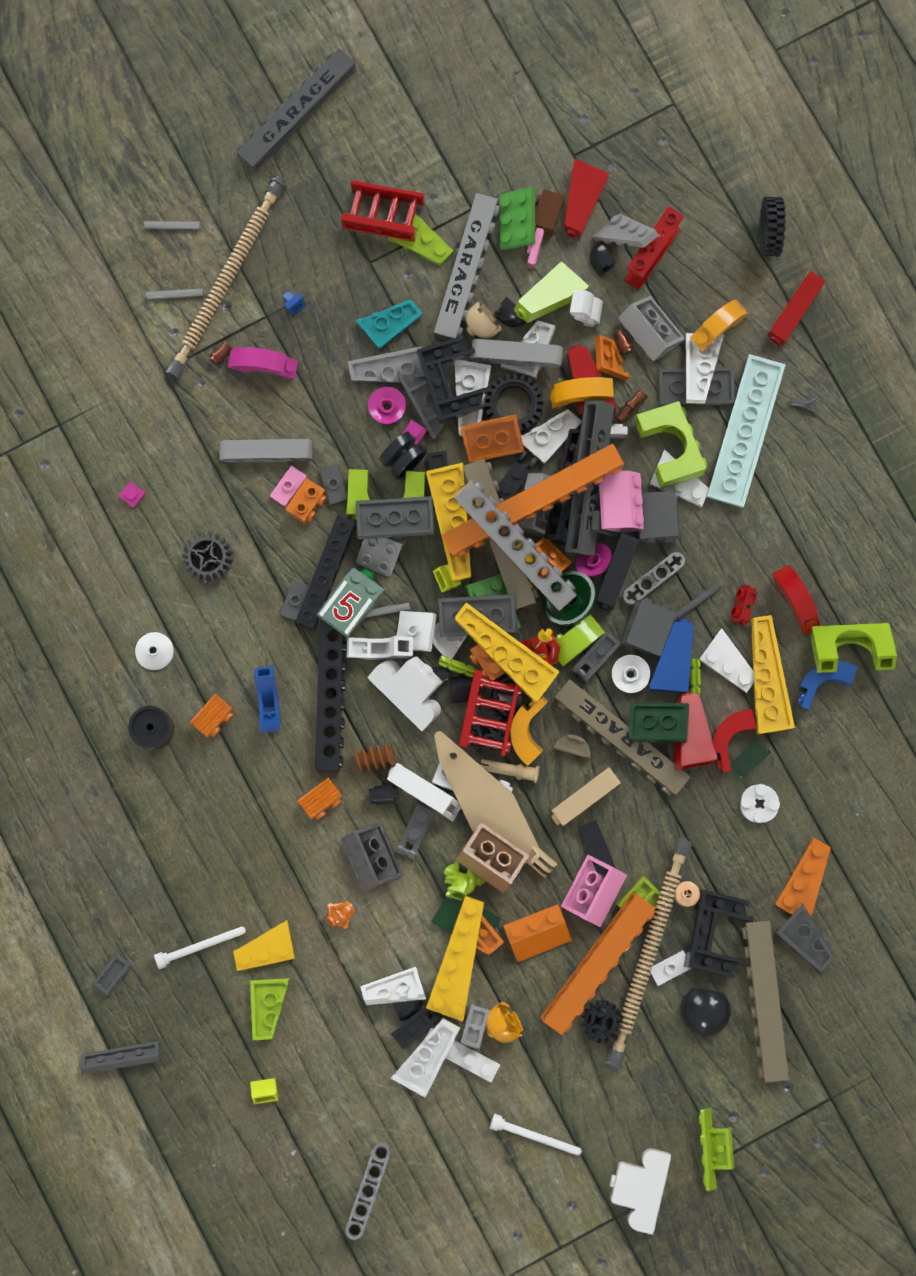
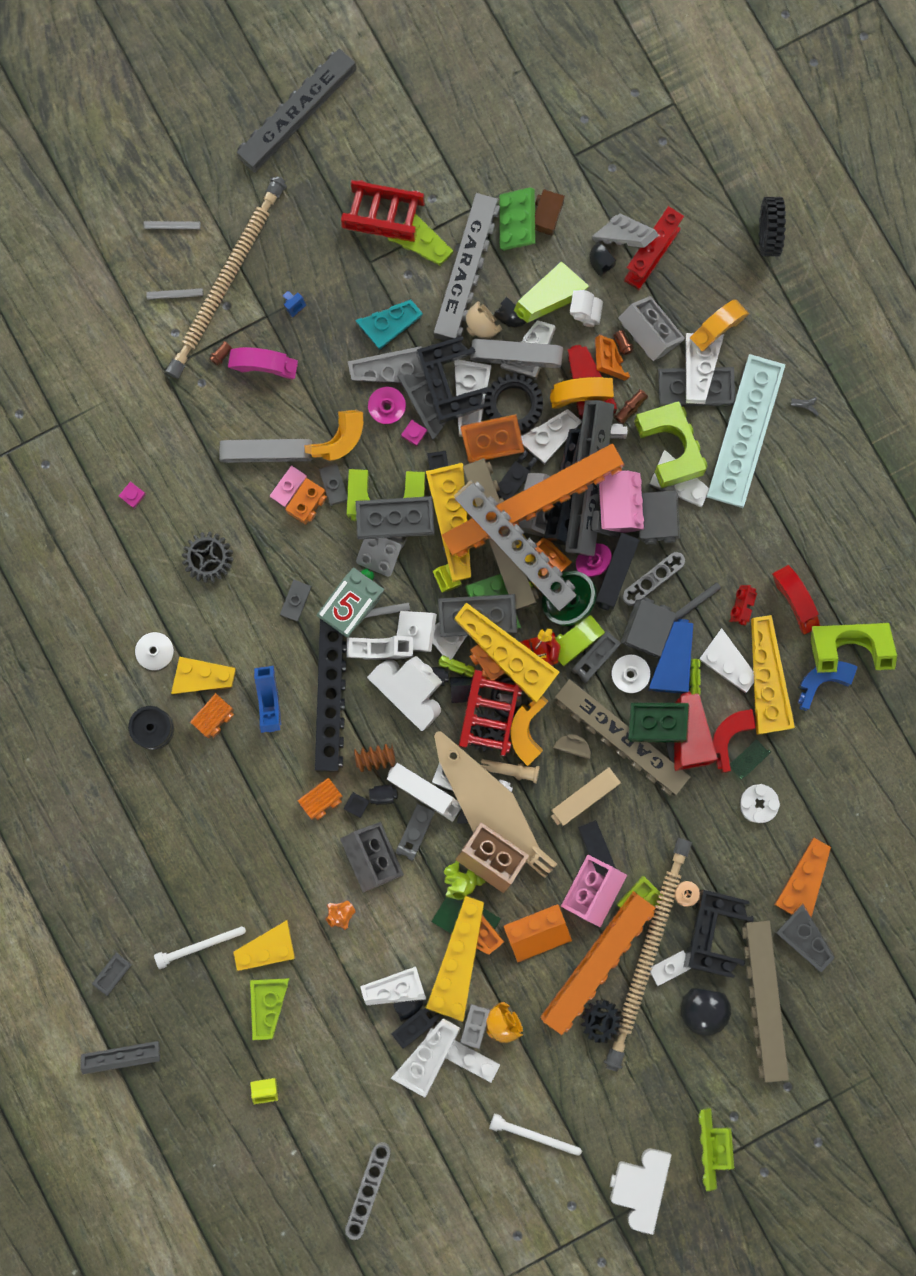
black brick [295,515,356,631] -> none
black wheel [379,431,427,480] -> none
bright pink plate [527,228,544,270] -> none
red slope [564,158,609,238] -> none
red slope [768,271,826,346] -> none
none -> yellow wing [171,657,236,695]
none -> light orange arch [304,410,363,461]
none -> black plate [344,792,370,818]

